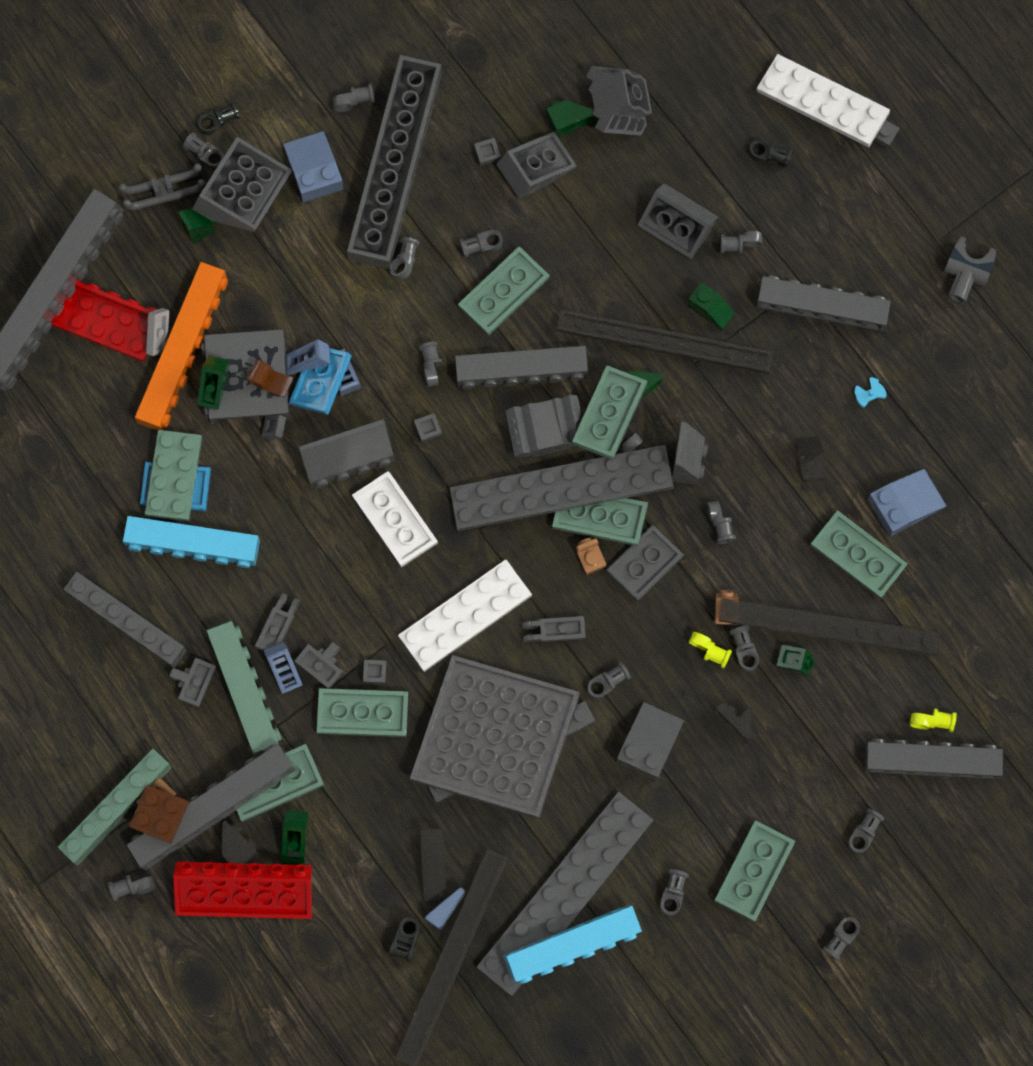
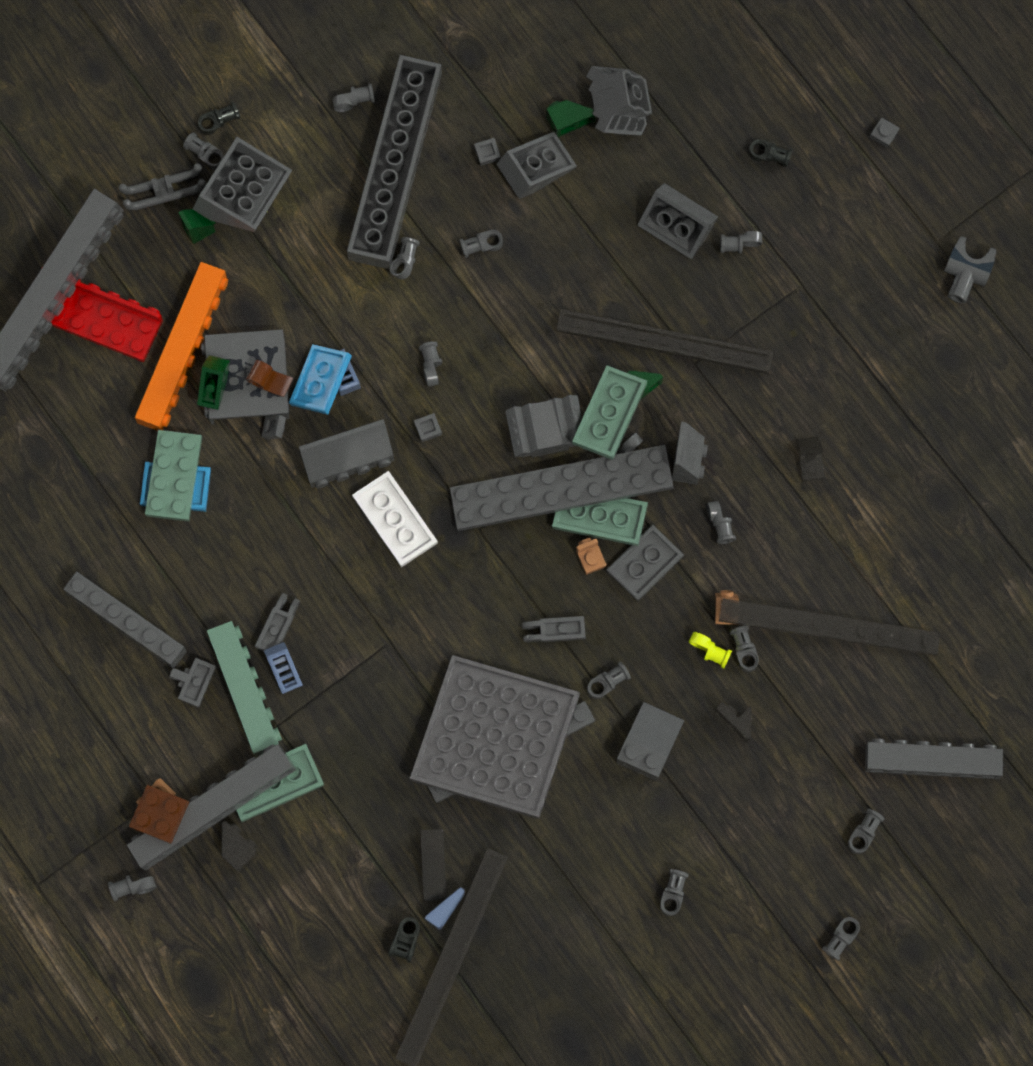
sand green brick [58,749,172,866] -> none
medium azure brick [123,516,260,568] -> none
light grey plate [146,308,169,356] -> none
red bracket [173,861,312,919] -> none
dark green slope [282,810,309,865] -> none
sand blue slope [283,131,344,202] -> none
sand blue slope [286,339,330,375] -> none
dark grey hinge [295,642,343,689] -> none
sand green plate [317,688,408,737] -> none
dark grey plate [363,660,387,684] -> none
white plate [398,560,532,672] -> none
dark grey brick [455,346,588,389] -> none
sand green plate [458,246,550,336] -> none
dark grey plate [477,792,654,997] -> none
medium azure brick [503,905,642,984] -> none
dark green slope [687,282,735,331] -> none
sand green plate [714,820,795,922] -> none
dark grey brick [756,276,891,332] -> none
white plate [757,54,890,147] -> none
dark green bracket [776,645,814,676] -> none
sand green plate [810,510,908,599] -> none
medium azure piece [854,377,886,408] -> none
sand blue slope [867,469,946,538] -> none
neon yellow connector [910,708,957,732] -> none

